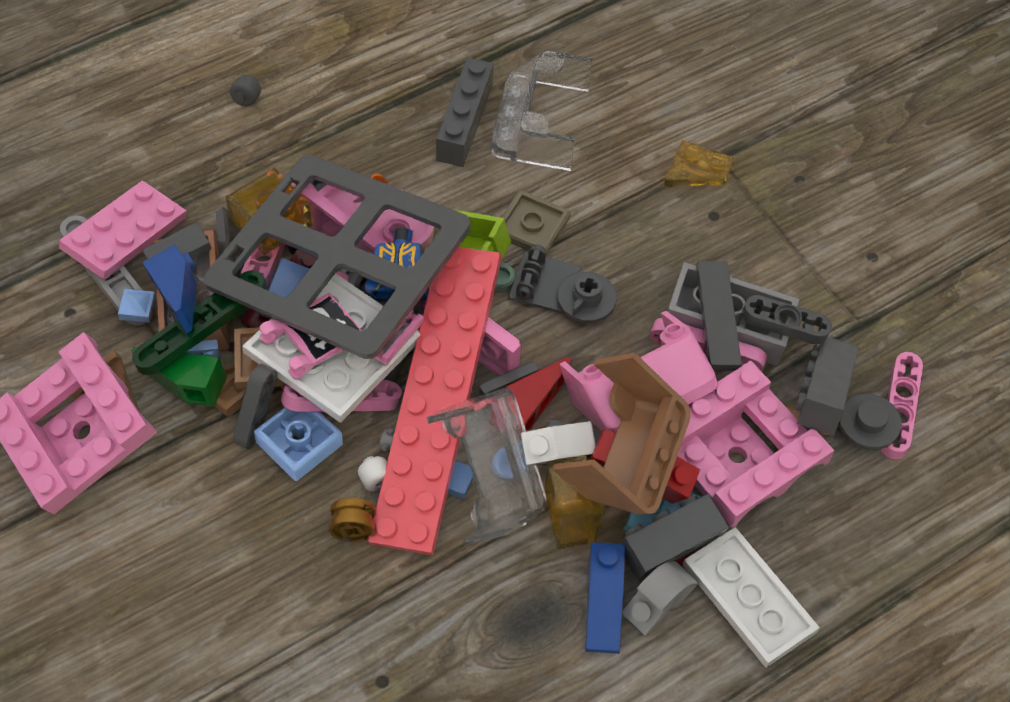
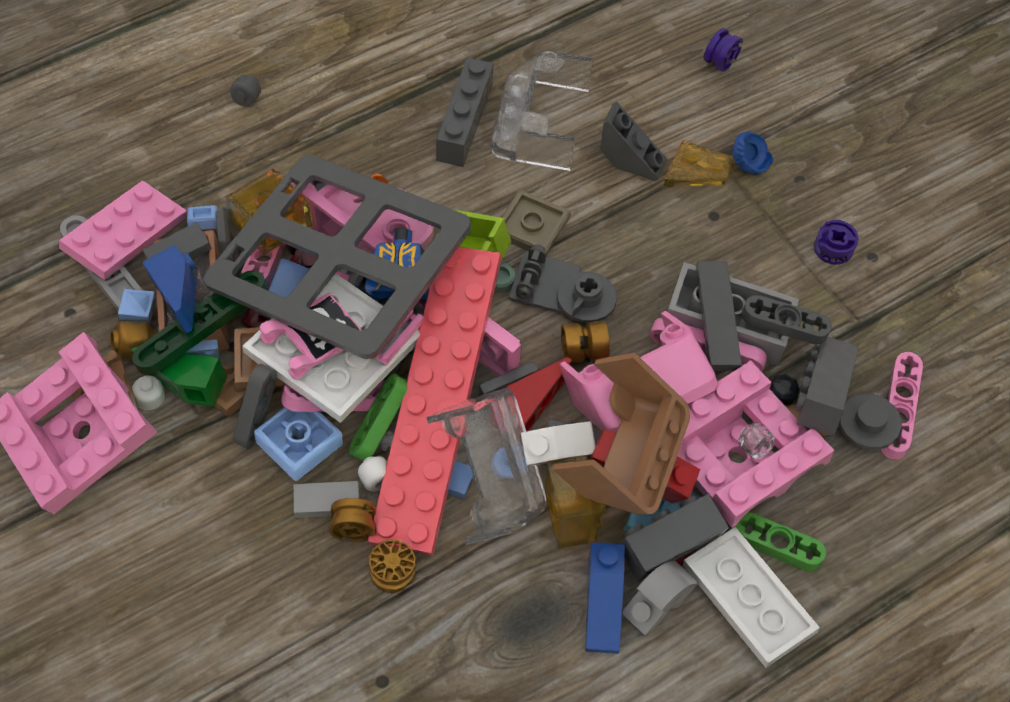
none -> pearl gold head [110,321,157,361]
none -> white piece [132,376,165,410]
none -> light blue tile [187,205,217,230]
none -> light grey tile [293,481,359,518]
none -> bright green beam [349,374,407,461]
none -> pearl gold wheel [369,540,415,593]
none -> pearl gold wheel [561,321,610,363]
none -> dark grey slope [600,102,667,181]
none -> dark purple wheel [703,28,743,72]
none -> blue hair [732,131,774,175]
none -> bright green beam [735,512,826,572]
none -> clear piece [738,423,775,459]
none -> black tile [769,374,800,405]
none -> dark purple wheel [813,220,859,265]

